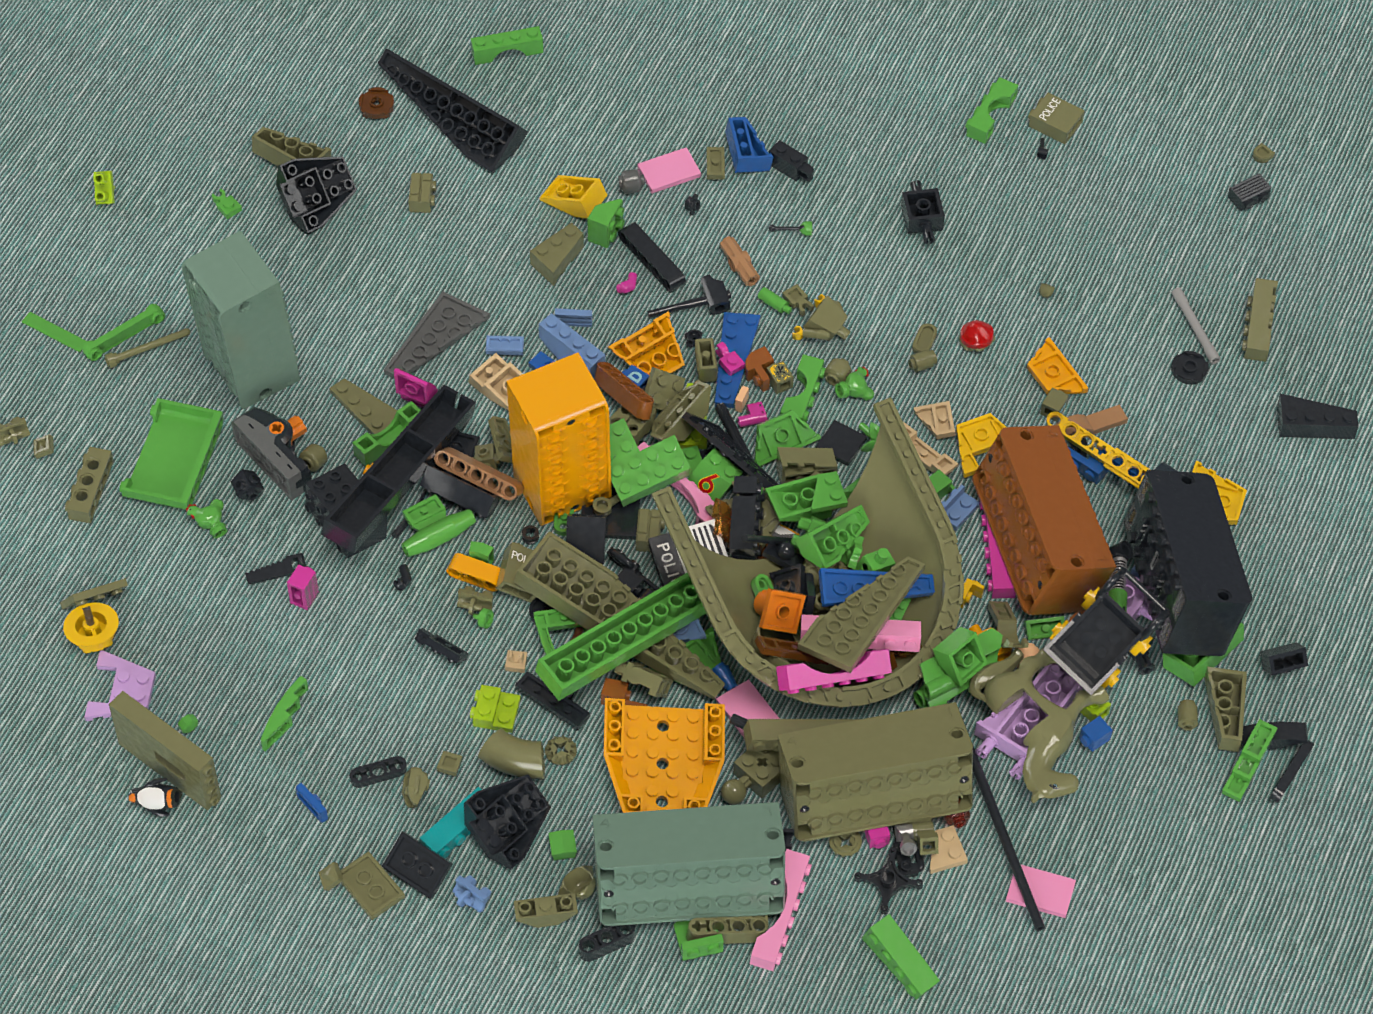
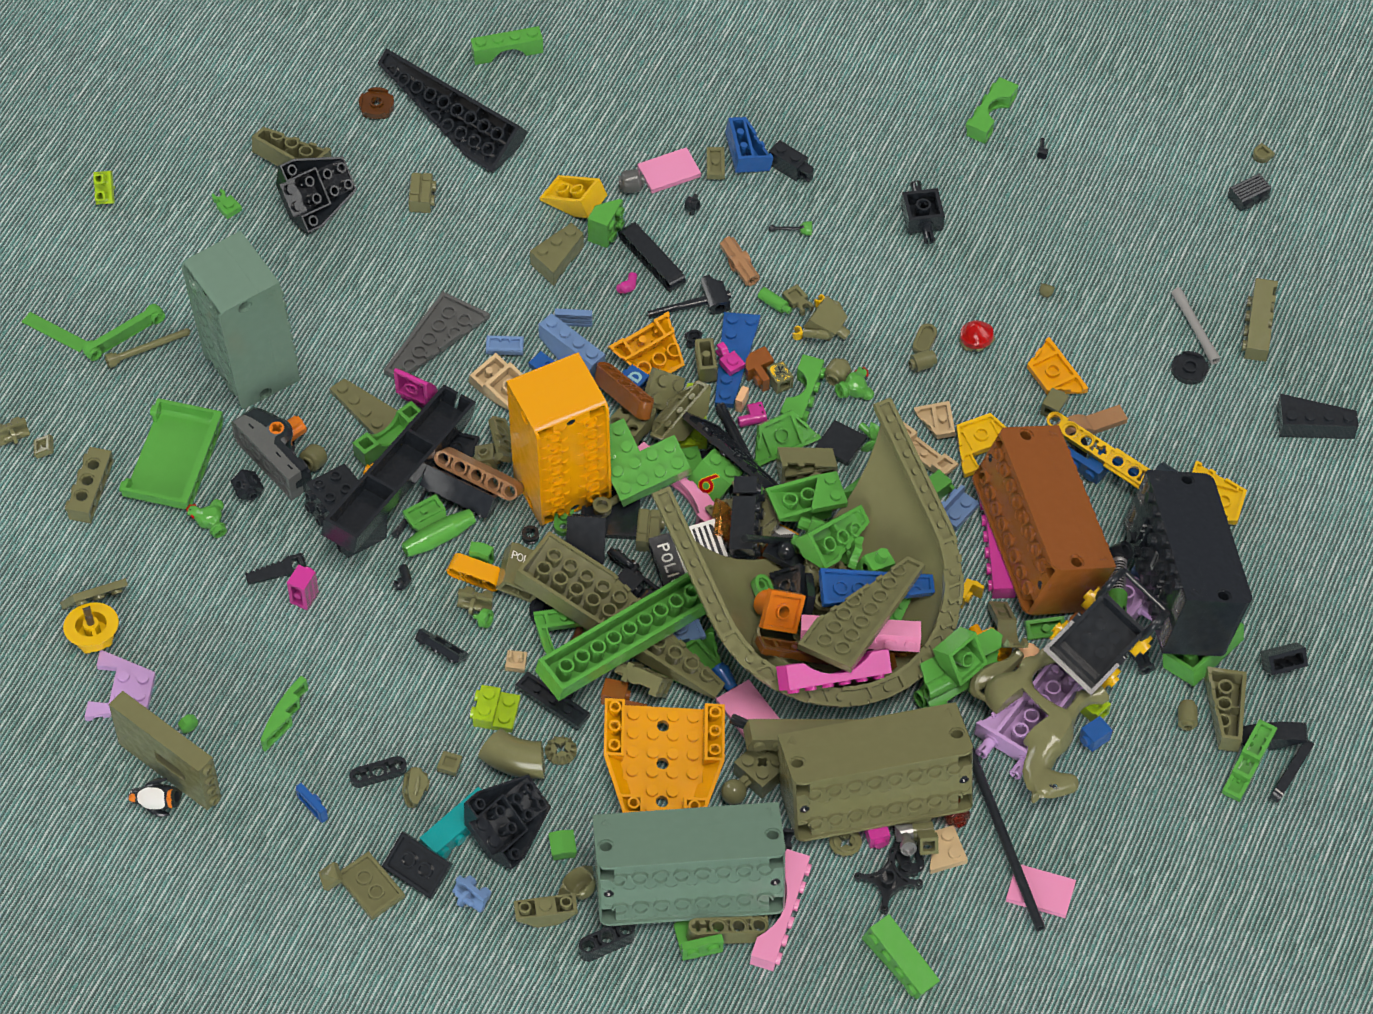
olive brick [1028,93,1085,145] -> none

